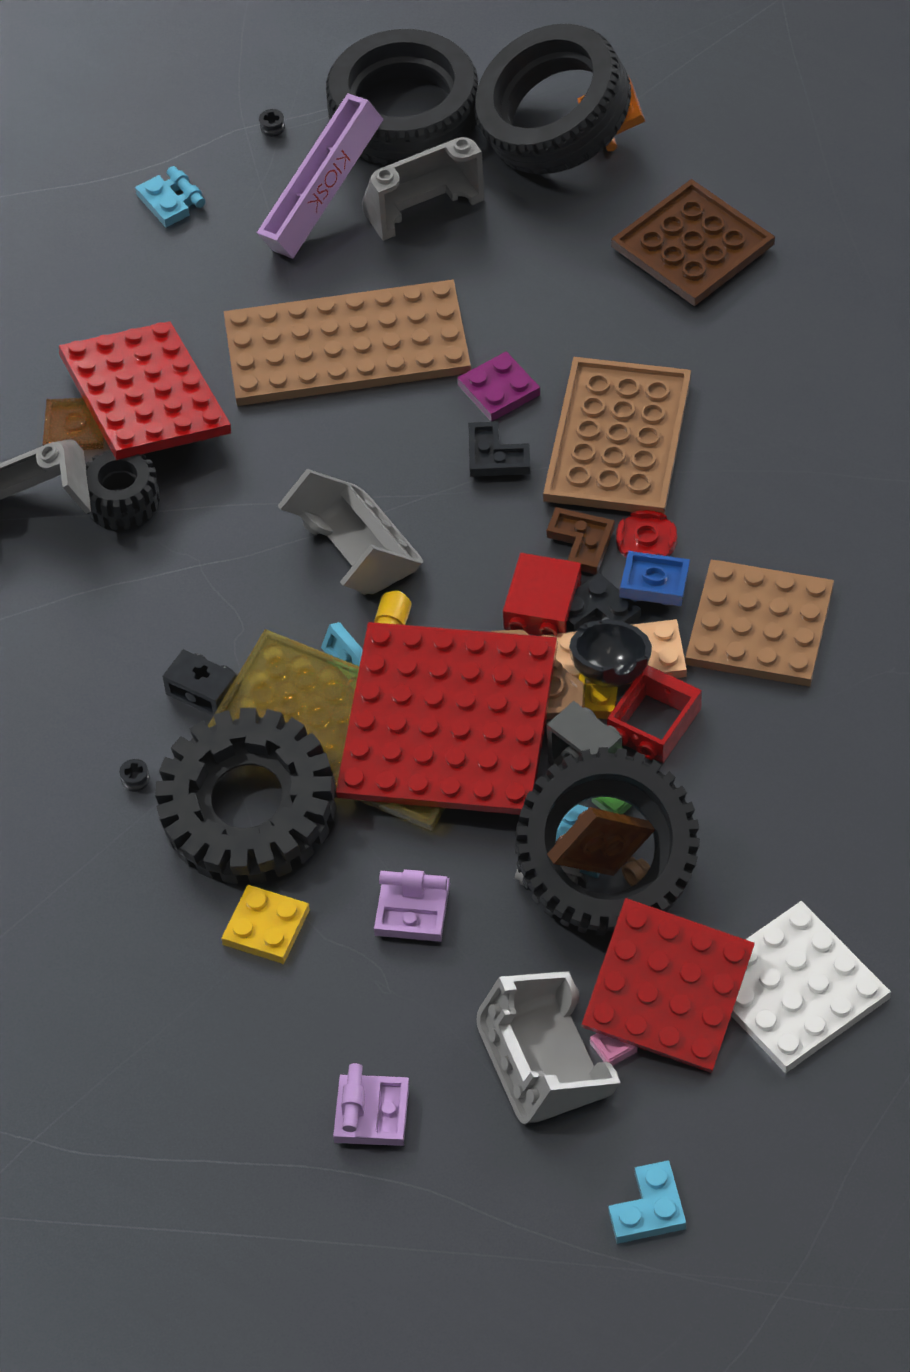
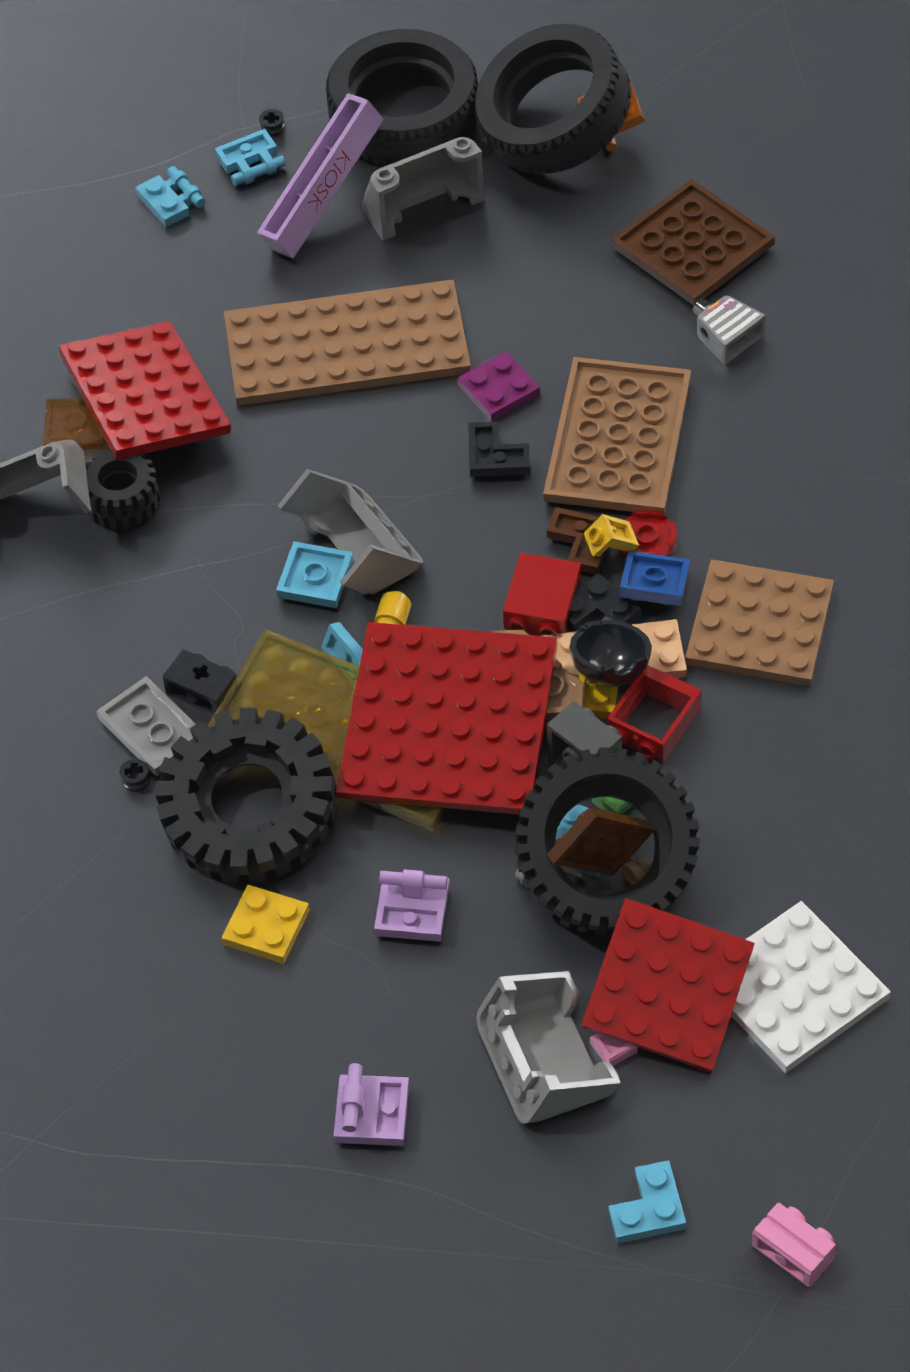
none -> light grey plate [96,676,195,776]
none -> medium azure plate [215,129,286,186]
none -> medium azure plate [276,541,354,608]
none -> yellow bracket [584,514,639,557]
none -> light grey torso [693,296,765,365]
none -> bright pink brick [752,1203,836,1288]

